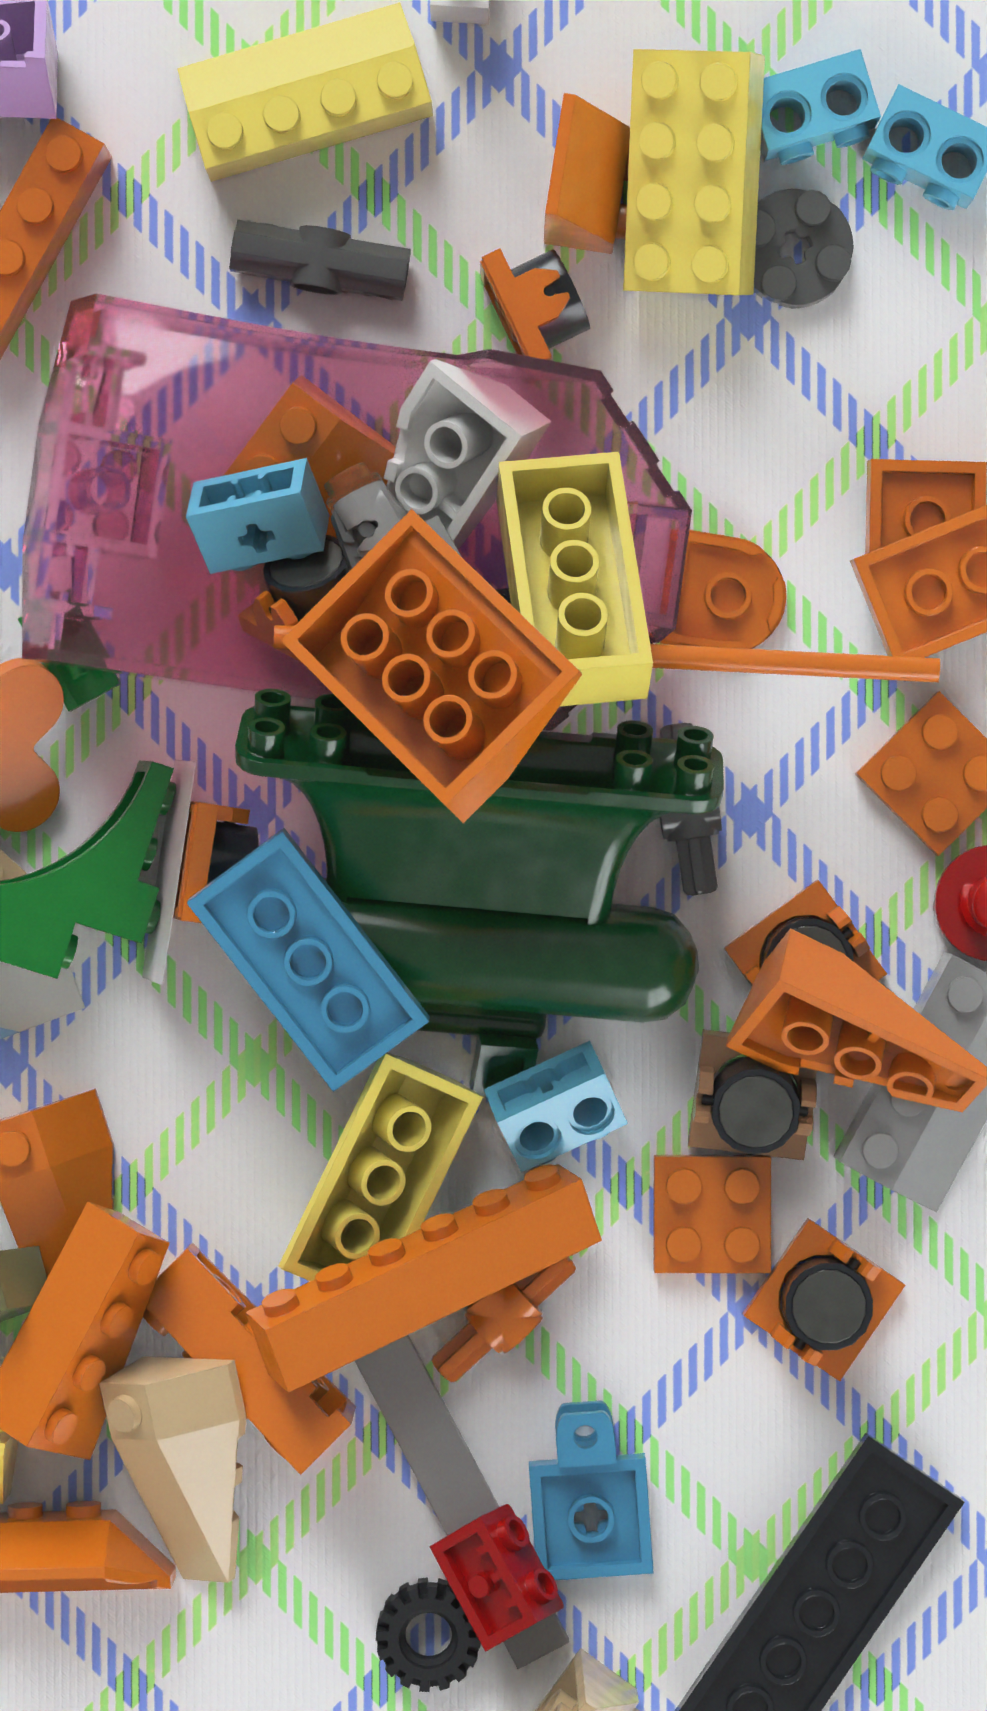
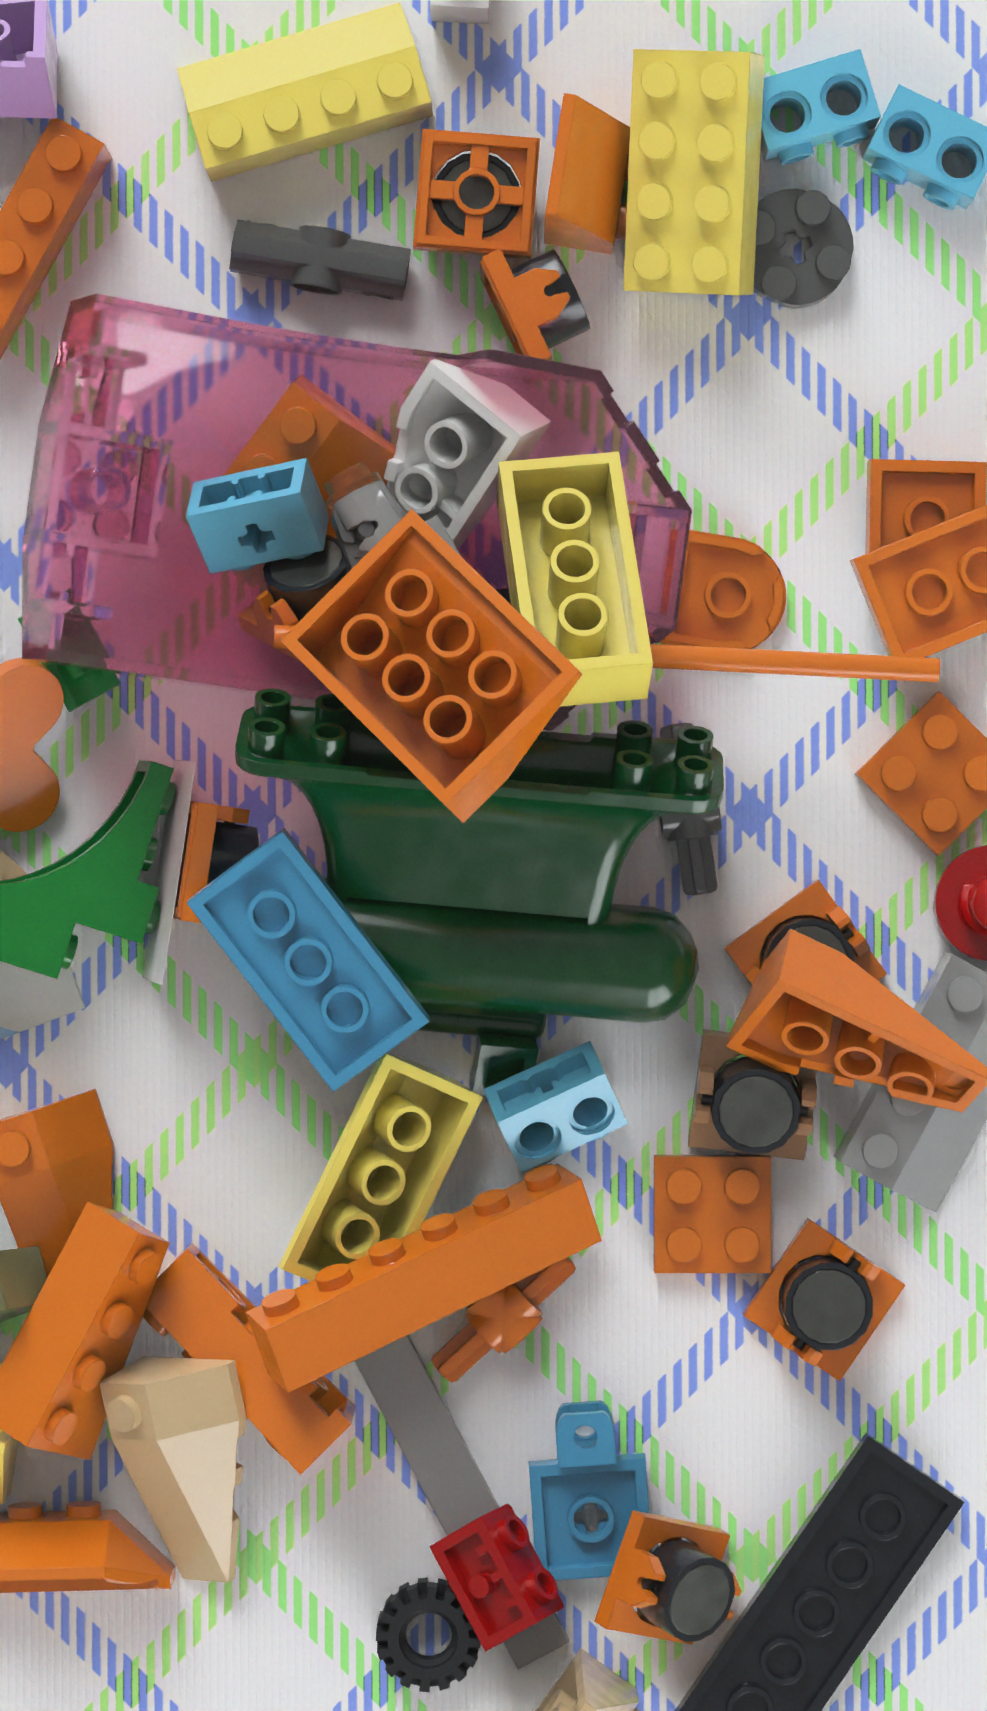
none -> orange piece [413,129,540,259]
none -> piece [594,1510,741,1645]

